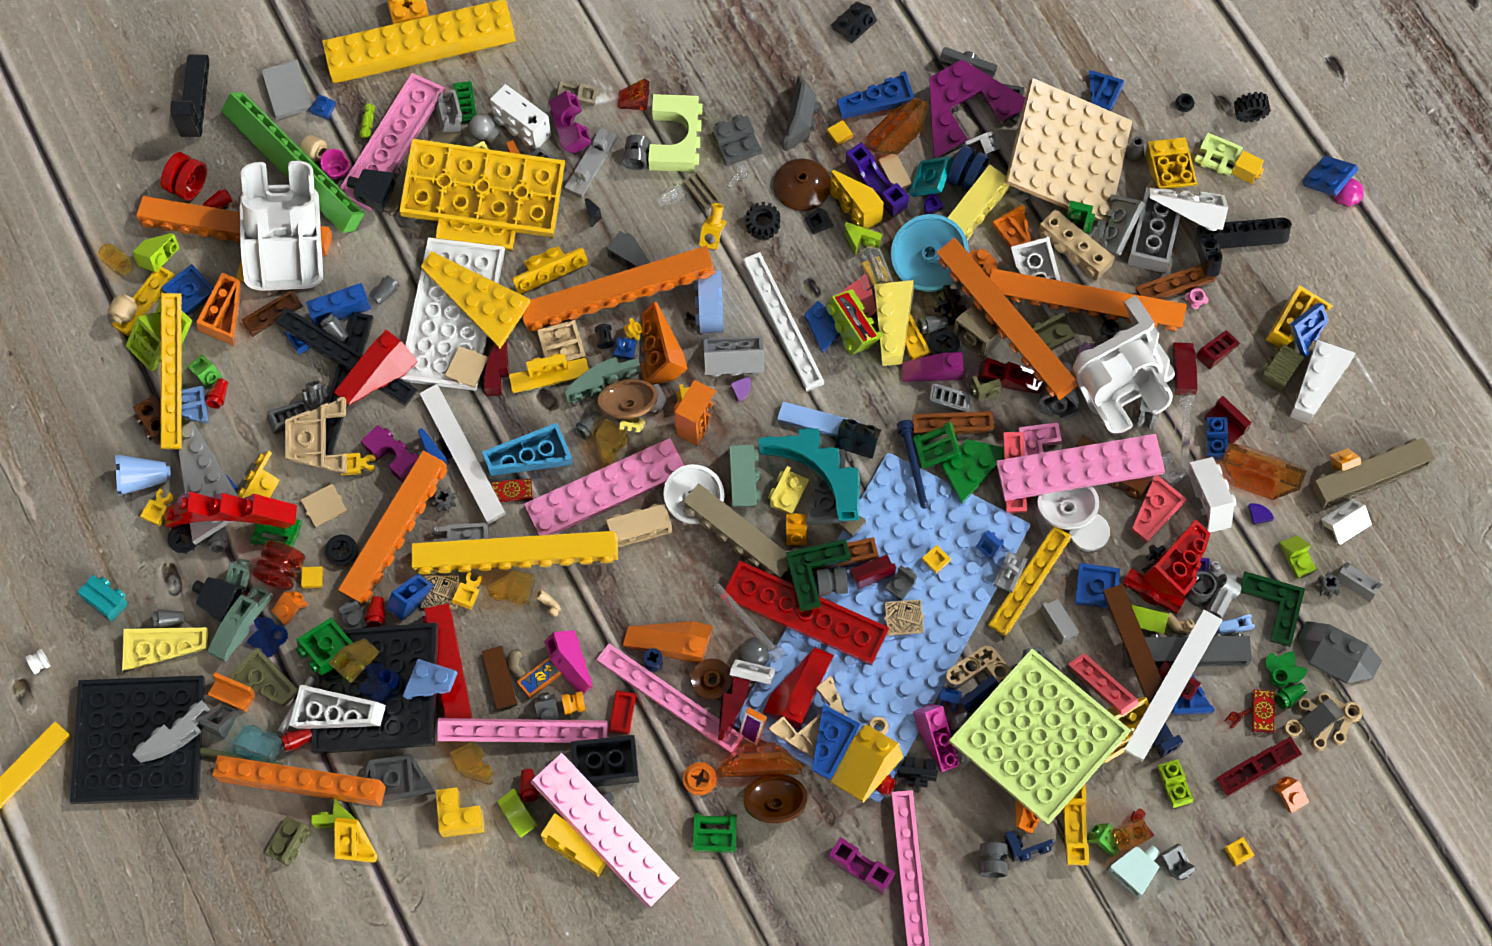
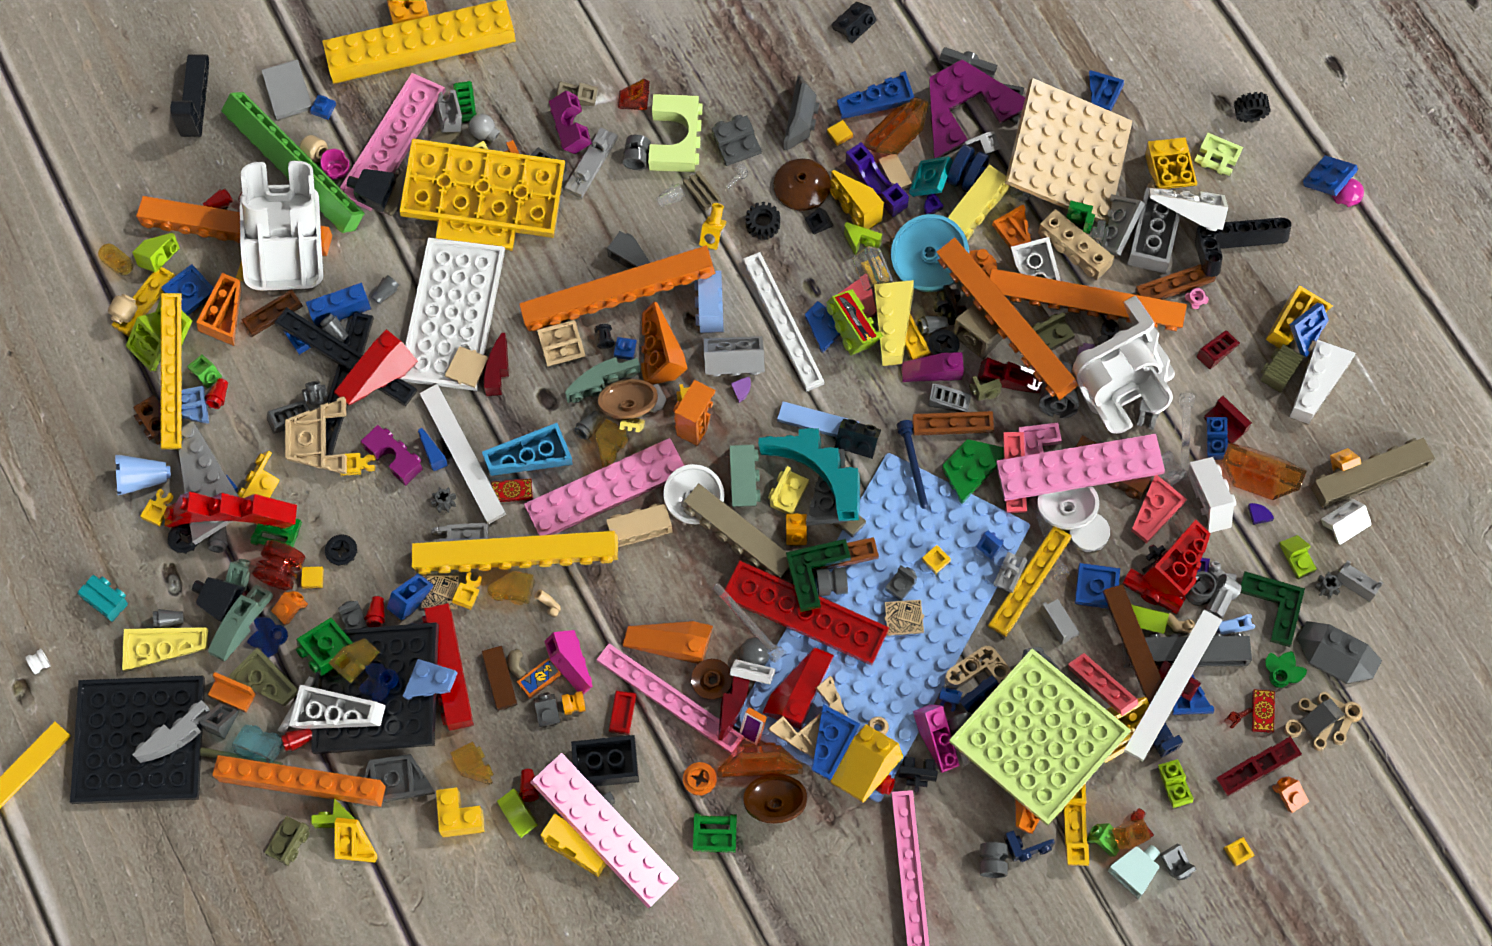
red wheel [160,152,207,201] -> none
tan piece [301,484,348,528] -> none
orange brick [338,450,447,605] -> none
lime axle [359,103,375,140] -> none
yellow wing [421,251,531,349] -> none
bright pink plate [437,718,607,743] -> none
white piece [490,84,551,150] -> none
yellow bracket [509,353,589,393] -> none
yellow bracket [512,246,589,294] -> none
black slope [585,198,601,227] -> none
yellow plate [624,318,642,341] -> none
dark blue bush [644,648,663,672] -> none
magenta arch [828,837,895,895] -> none
dark red panel [850,554,896,590] -> none
green plate [913,421,961,469] -> none
dark grey cone [1125,137,1145,162] -> none
dark red slope [1173,342,1198,396] -> none
black plate [1175,93,1195,112] -> none
yellow brick [1231,150,1264,184] -> none
green cone [1275,683,1307,709] -> none

